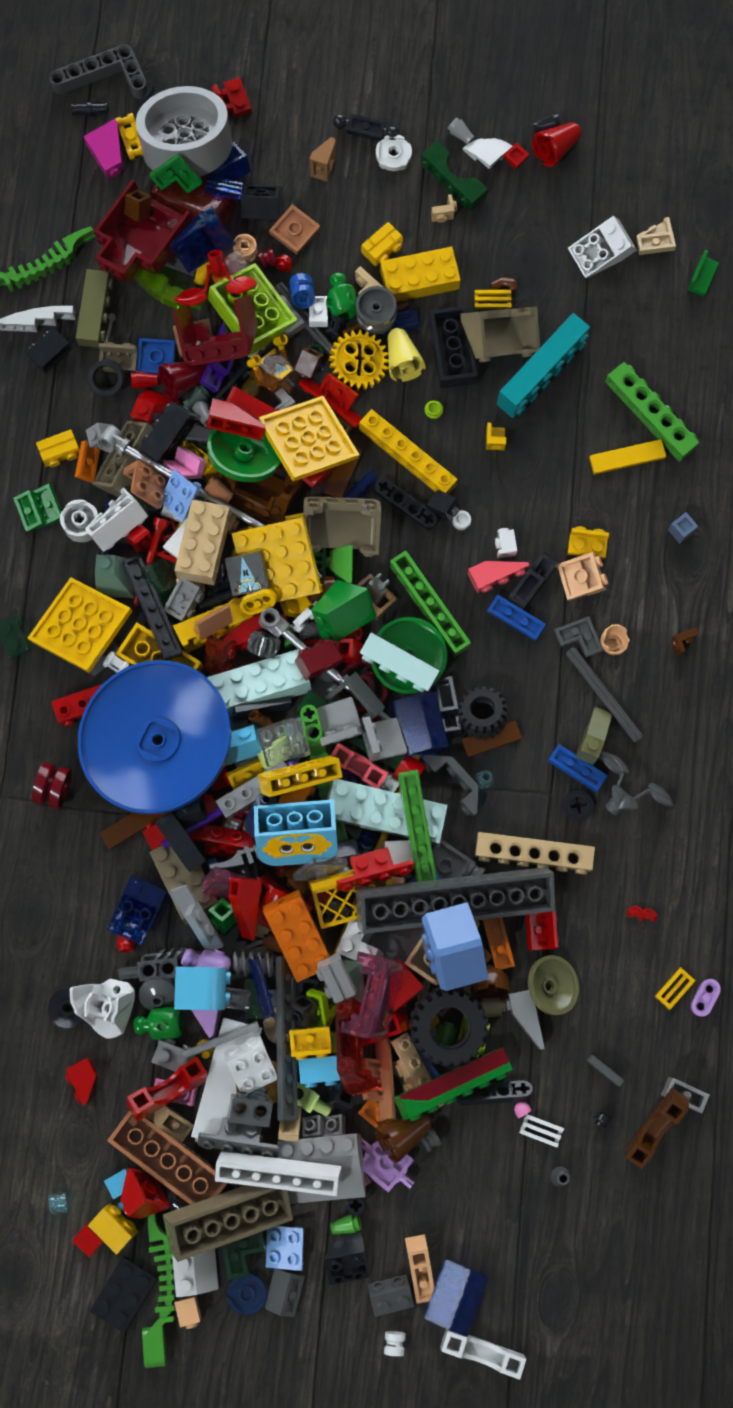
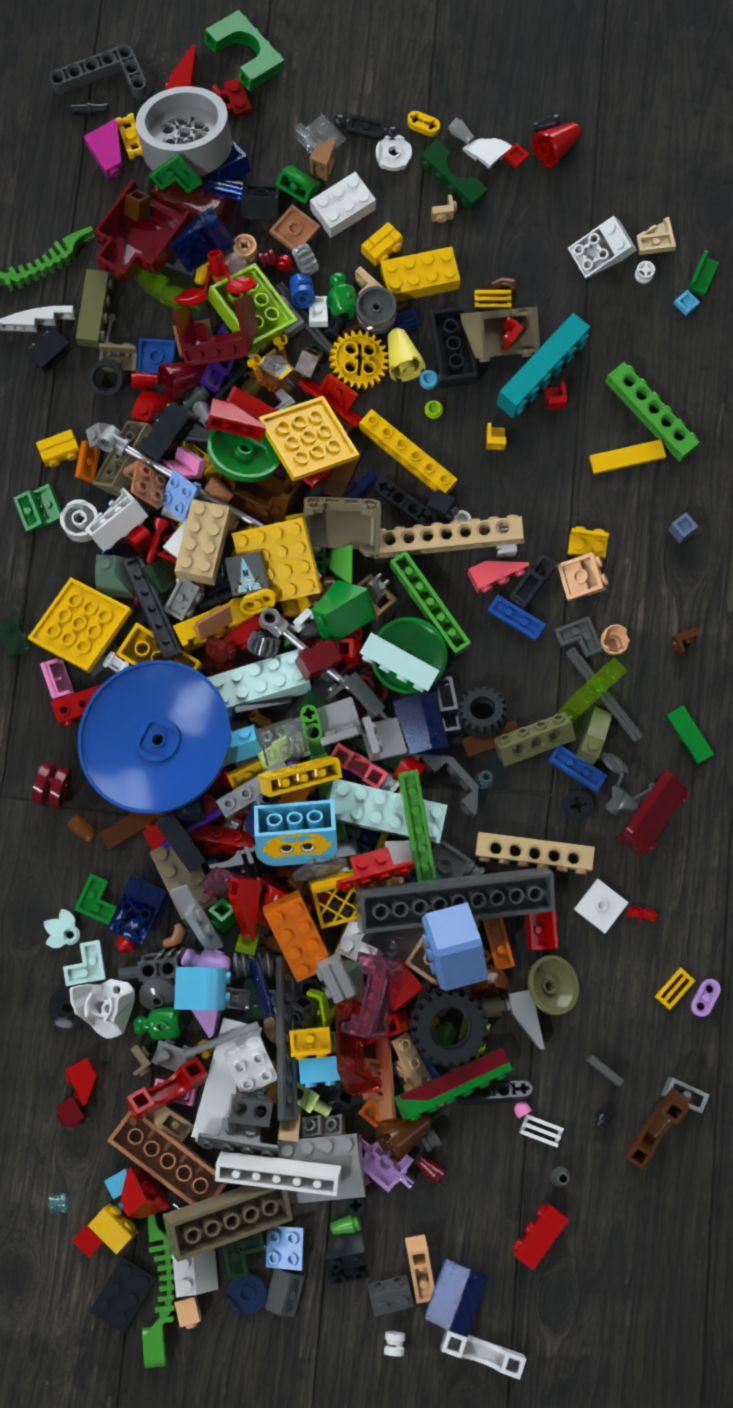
none -> bright pink hinge [40,658,74,700]
none -> light aqua plate [44,909,80,948]
none -> dark red brick [55,1096,87,1129]
none -> light aqua plate [63,940,106,986]
none -> clear orange cone [67,814,95,842]
none -> green plate [74,874,119,926]
none -> dark tan bracket [130,1044,153,1077]
none -> nougat arm [162,923,186,949]
none -> red slope [165,45,197,90]
none -> green arch [204,10,284,92]
none -> lime slope [235,923,262,956]
none -> green brick [275,165,321,204]
none -> light grey gear [292,243,319,276]
none -> clear bracket [295,115,346,154]
none -> white brick [310,172,376,238]
none -> tan brick [373,514,525,559]
none -> yellow beam [407,111,440,137]
none -> dark red cone [416,1155,446,1184]
none -> medium azure tile [419,370,438,390]
none -> olive brick [494,712,576,767]
none -> red bracket [501,317,524,351]
none -> red brick [512,1203,569,1270]
none -> red panel [544,381,567,410]
none -> clear neon green slope [558,657,627,724]
none -> white plate [573,878,629,934]
none -> dark red windscreen [615,769,690,856]
none -> white wheel [635,261,655,284]
none -> green tile [666,705,714,764]
none -> medium azure tile [673,289,700,316]

